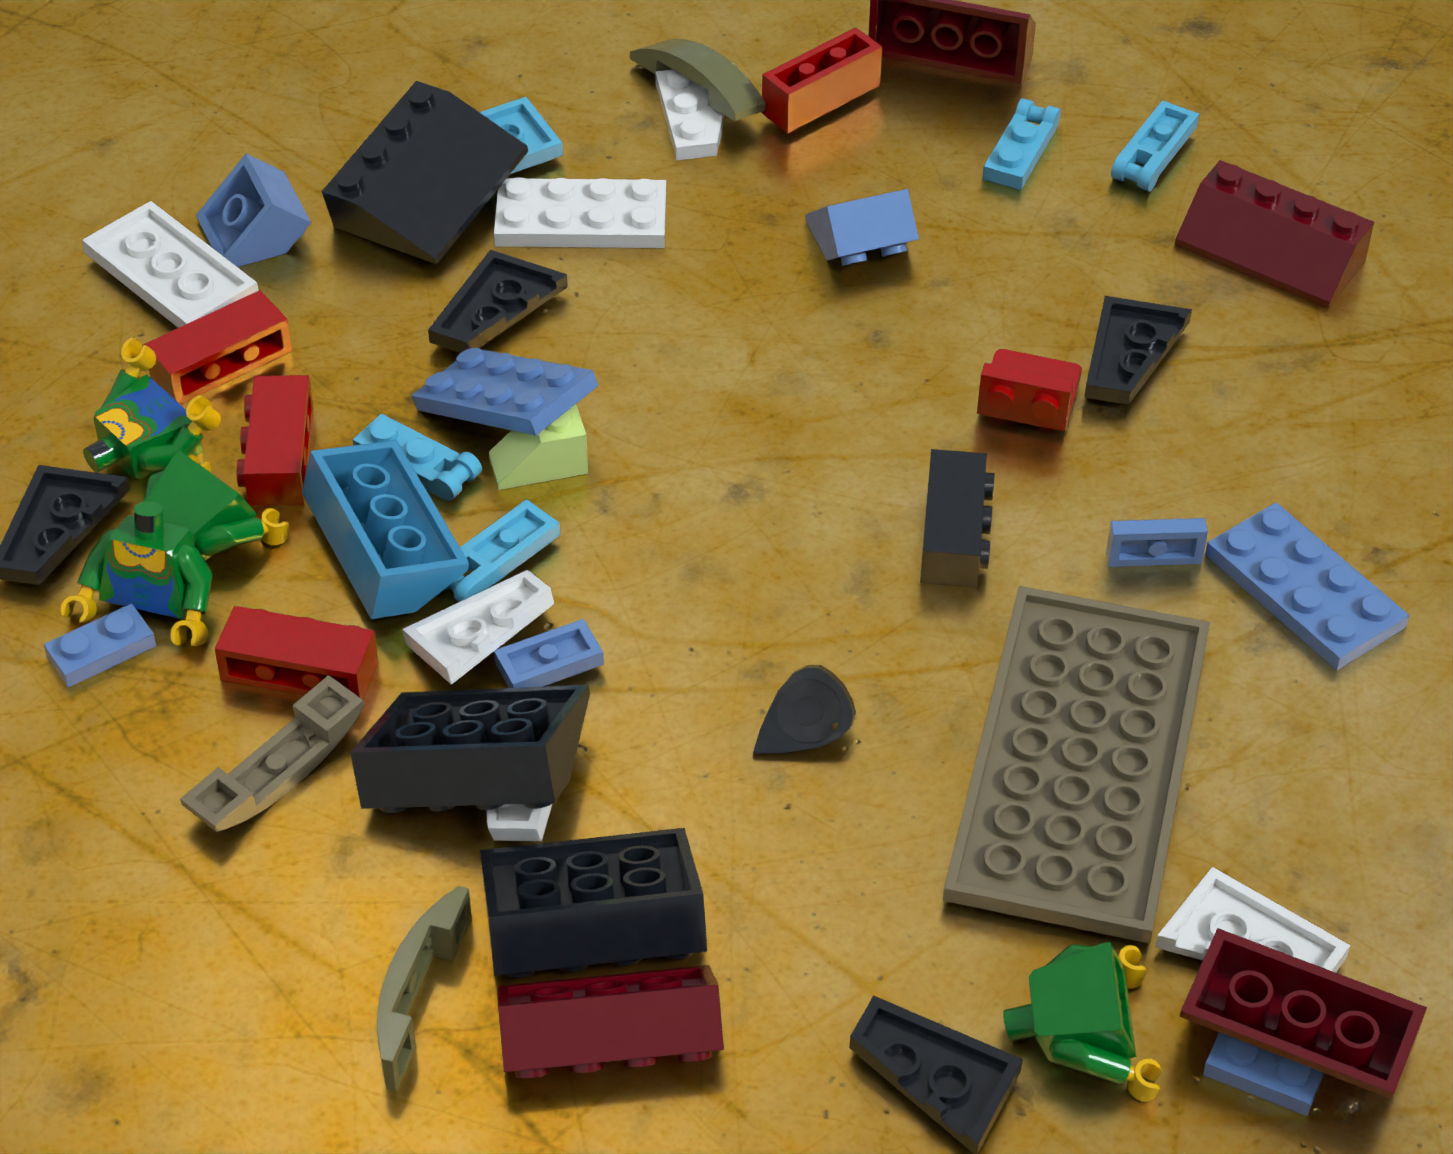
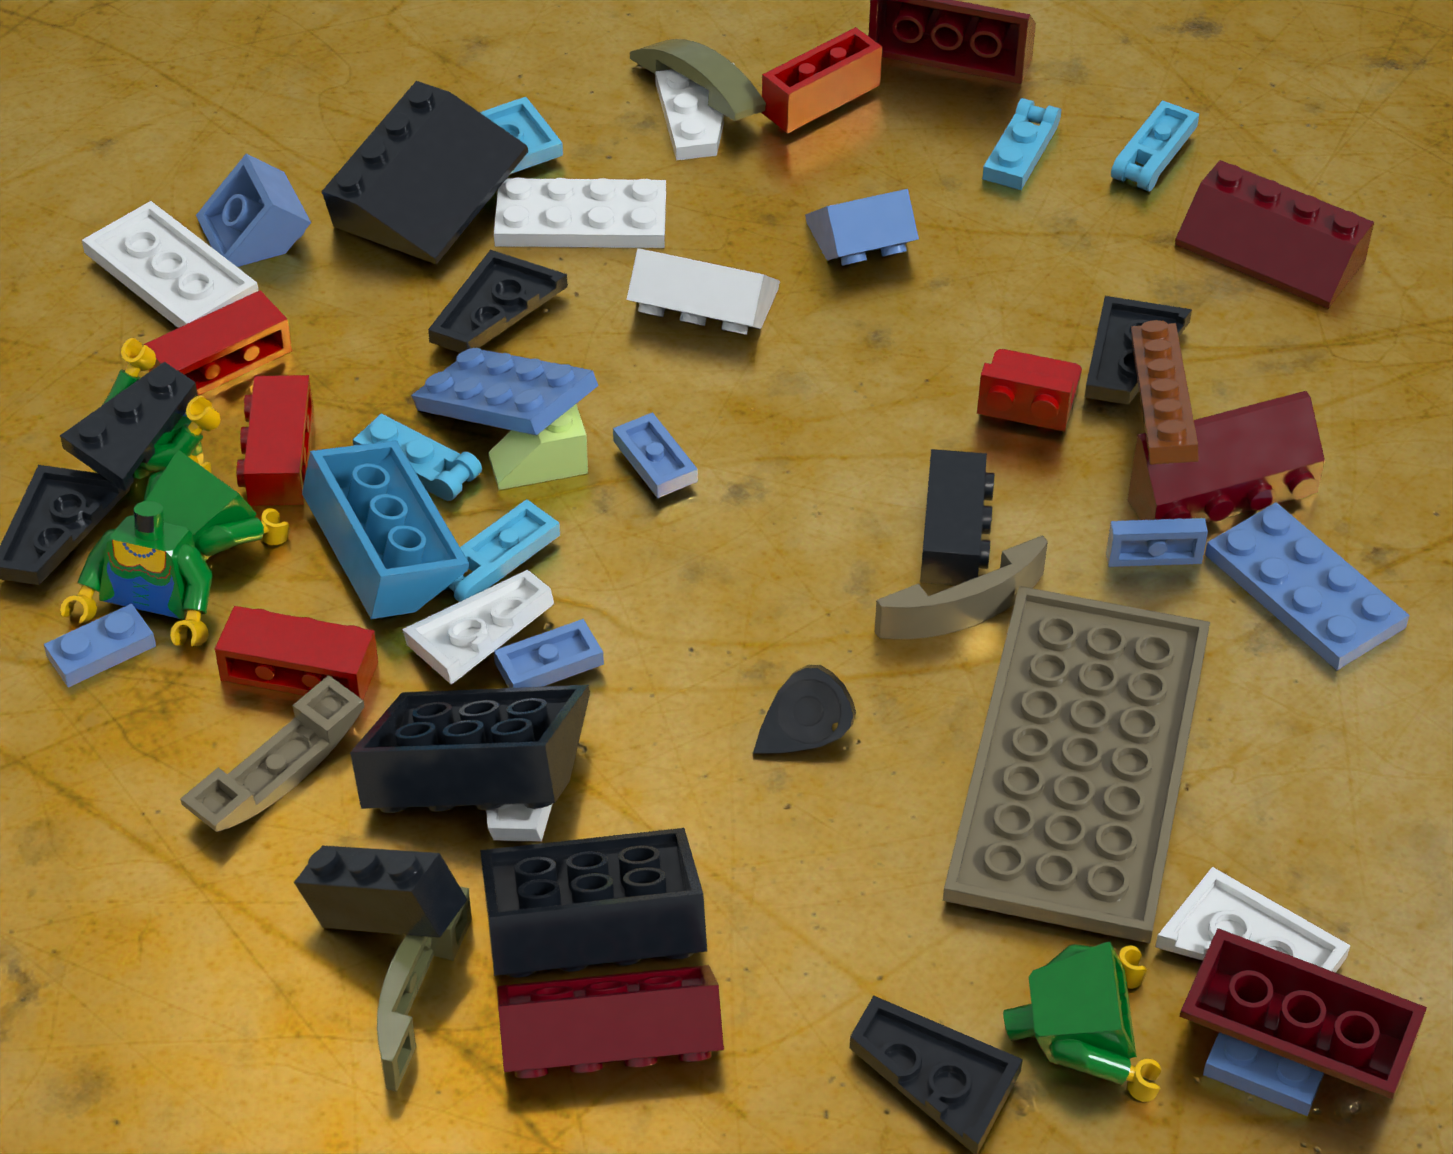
none -> black wing [60,362,198,492]
none -> black brick [294,845,468,938]
none -> medium blue plate [613,412,698,498]
none -> white slope [627,248,780,335]
none -> dark tan slope [874,535,1048,639]
none -> dark red slope [1127,391,1325,523]
none -> dark orange plate [1131,320,1199,465]

